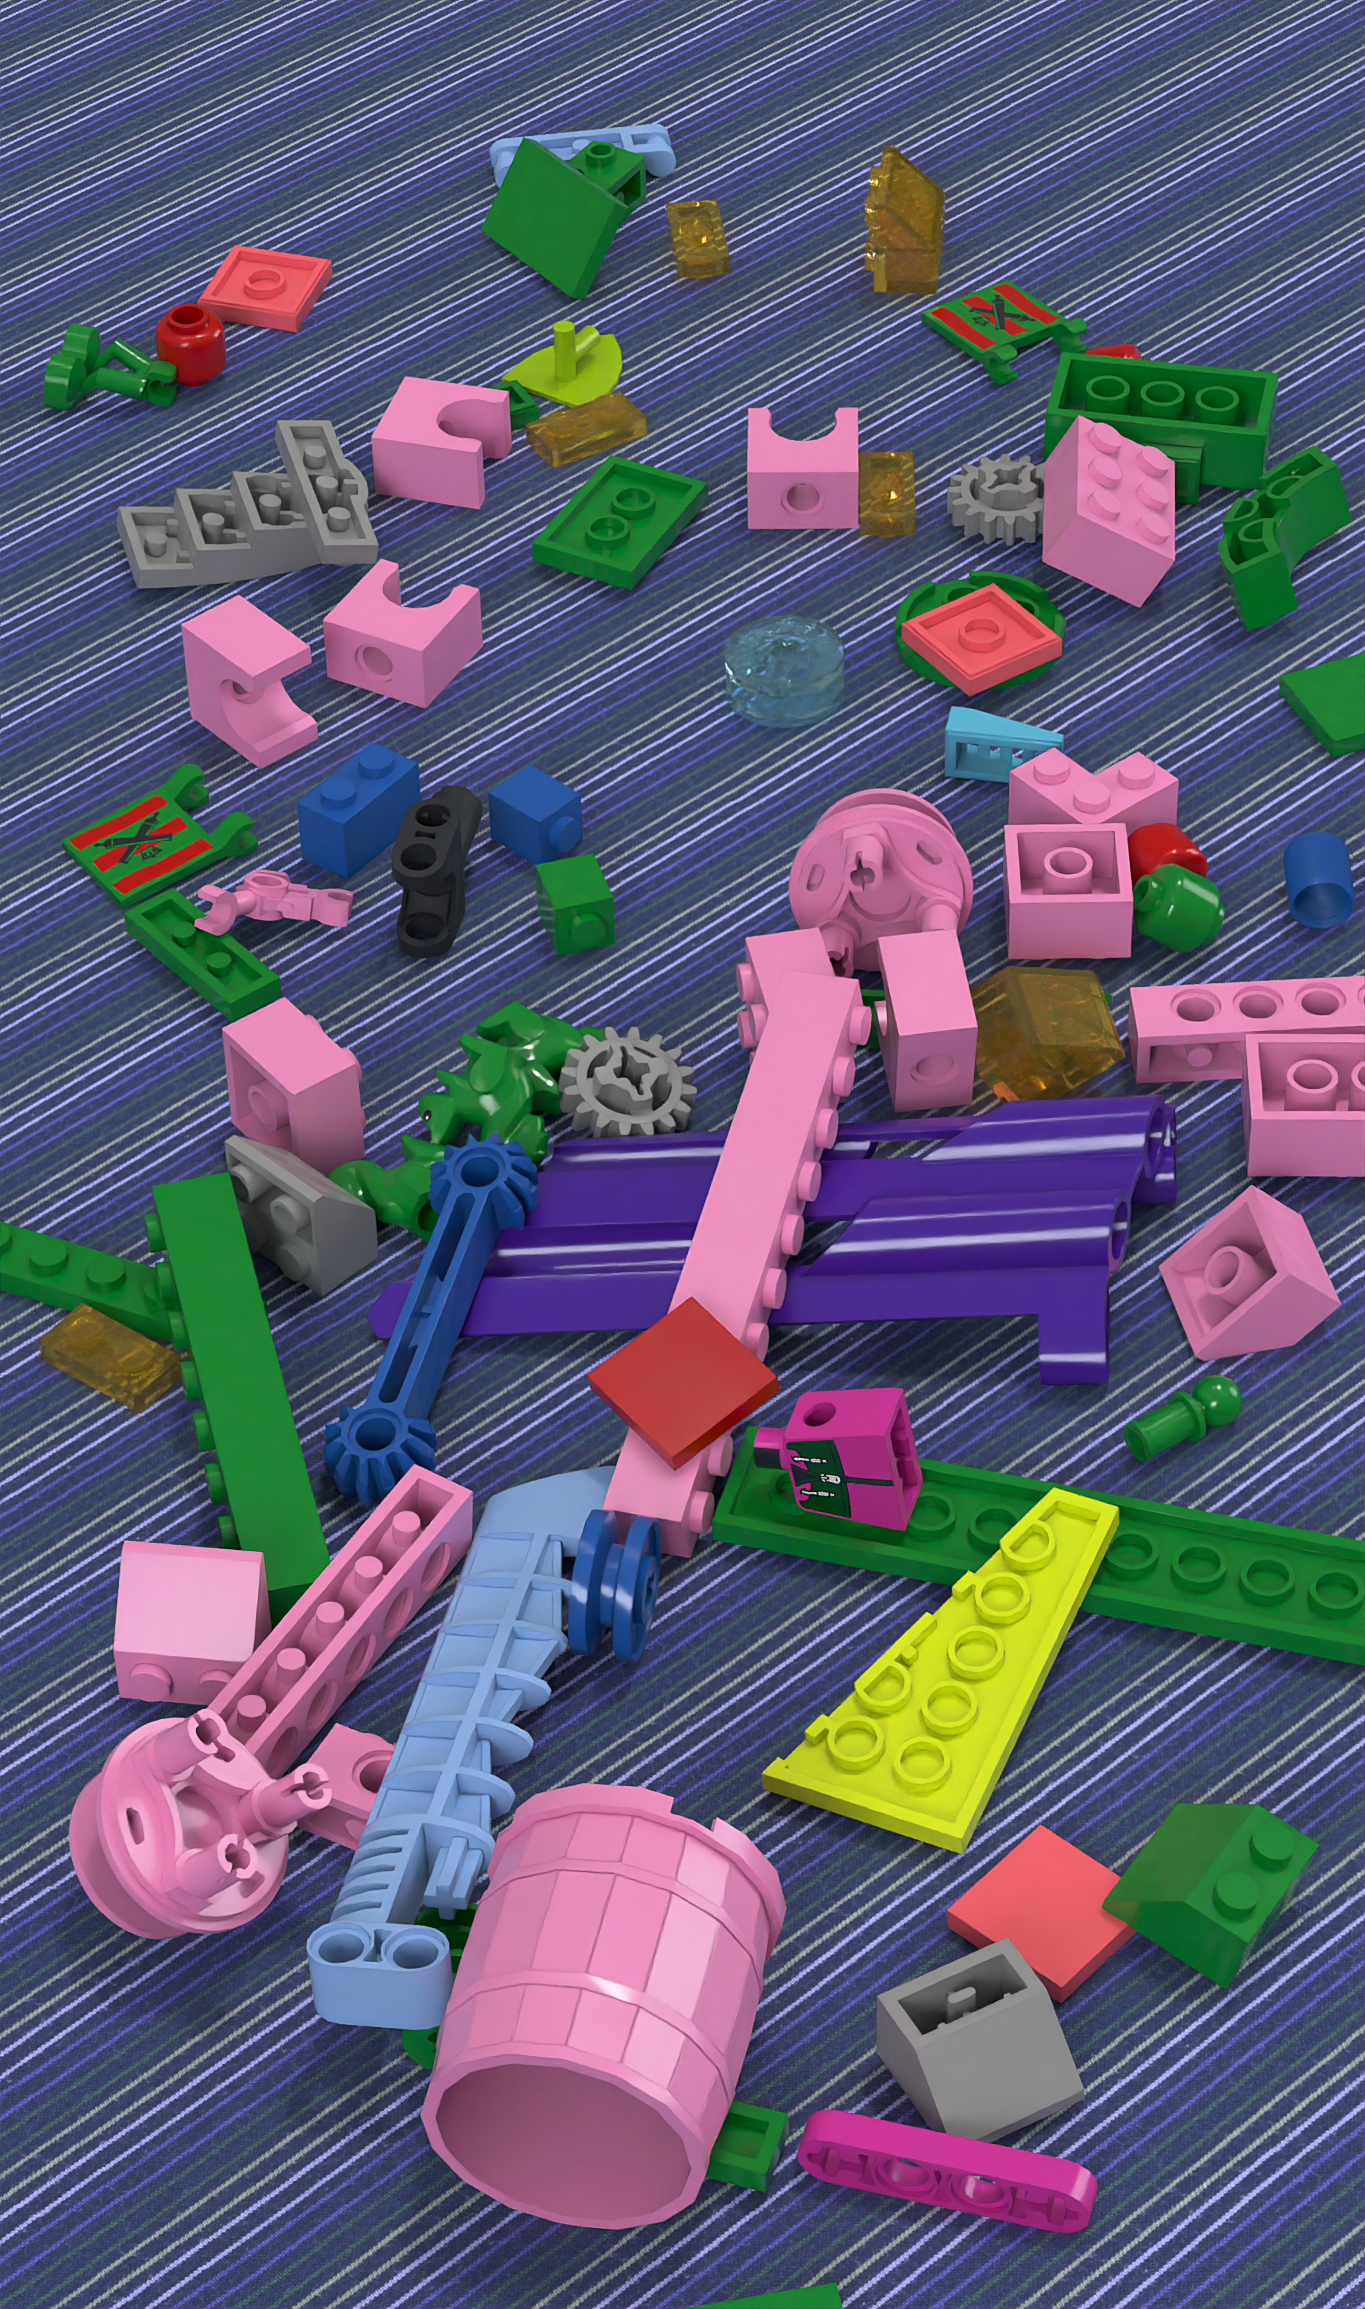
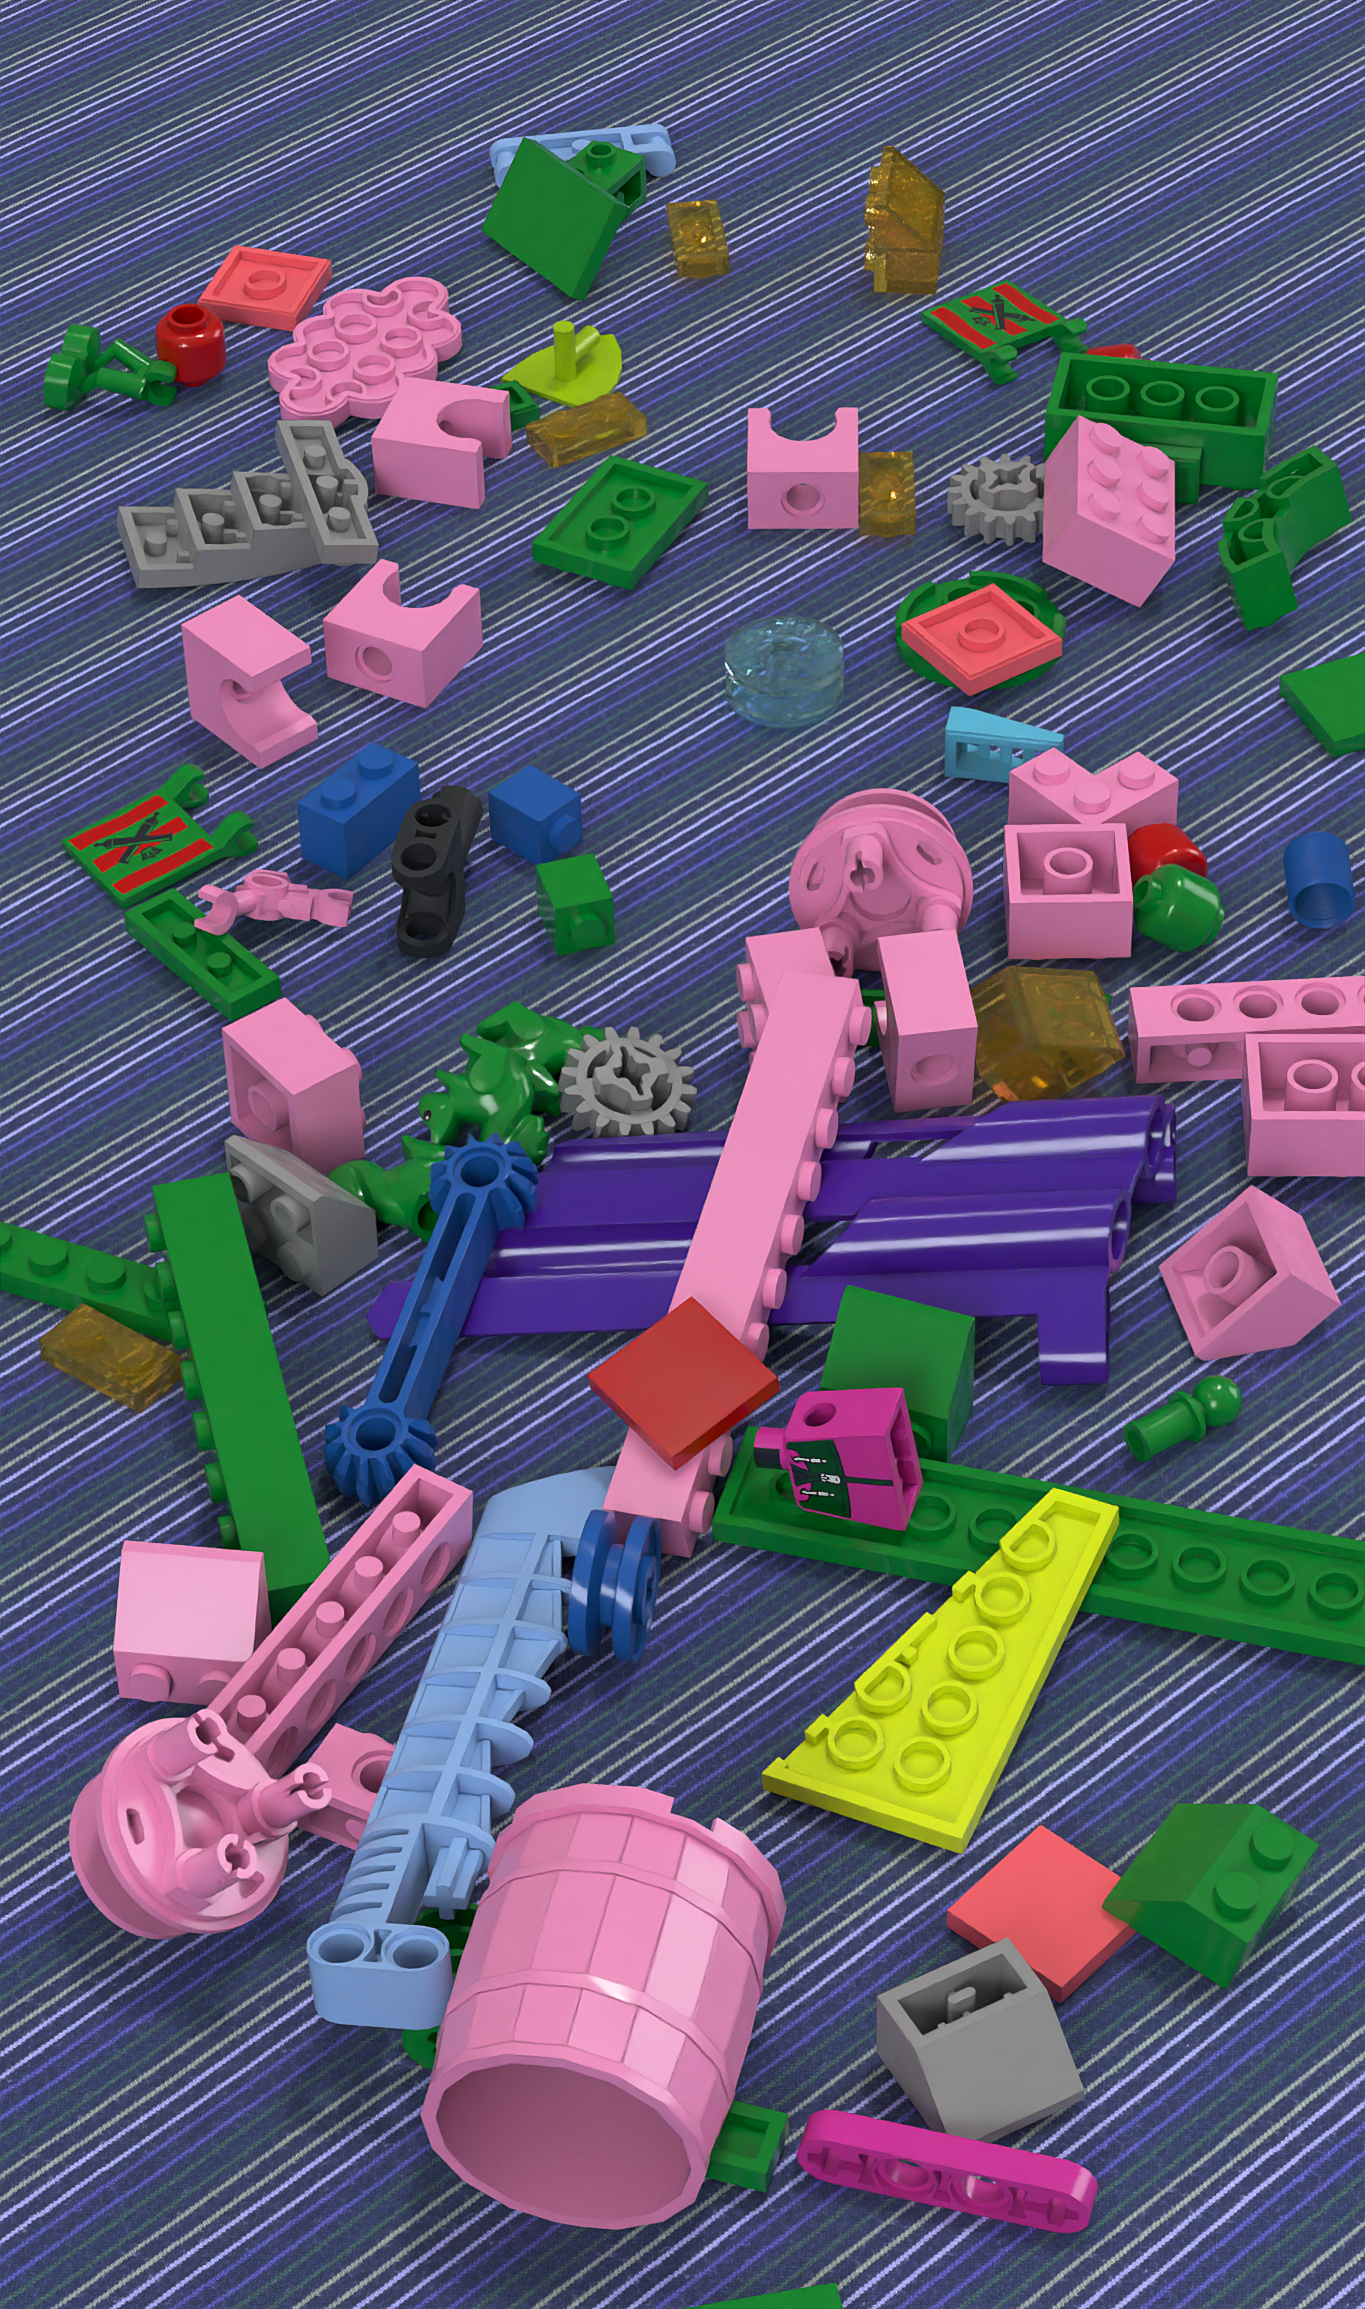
none -> bright pink plate [268,276,462,428]
none -> green slope [820,1285,975,1463]

